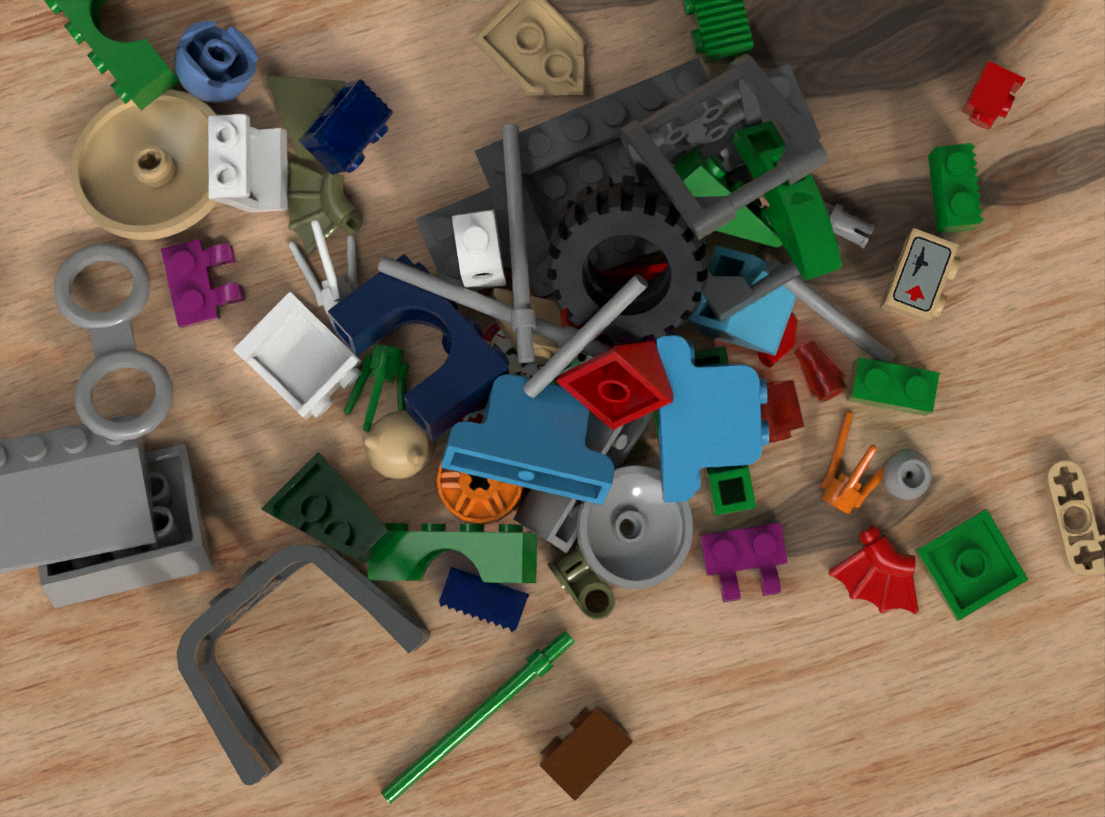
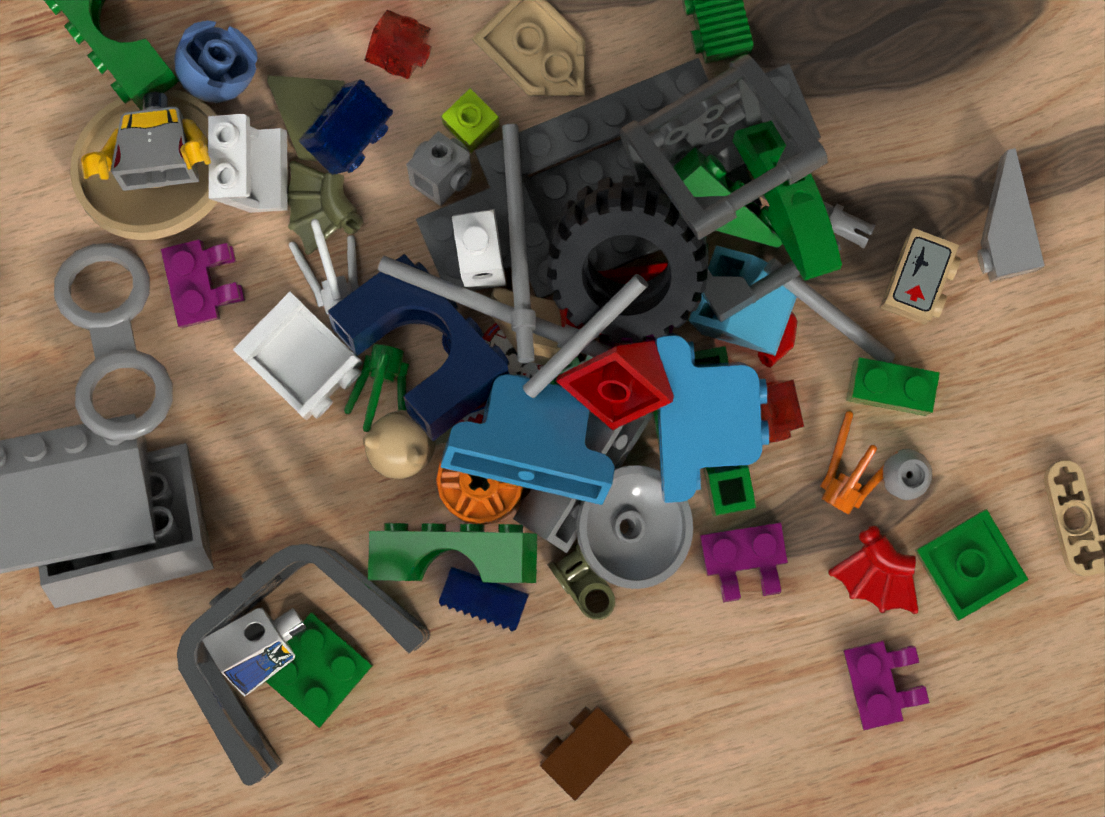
dark green wing [261,452,395,564] -> none
green bar [380,630,575,804] -> none
clear red cone [794,340,848,403] -> none
green brick [928,143,984,234] -> none
red brick [962,61,1026,129] -> none
none -> torso [81,92,211,191]
none -> white torso [202,608,307,697]
none -> green plate [265,612,374,728]
none -> clear red brick [364,9,432,79]
none -> light grey brick [407,131,472,206]
none -> lime brick [441,88,500,153]
none -> magenta plate [843,640,930,730]
none -> light grey slope [977,148,1045,282]

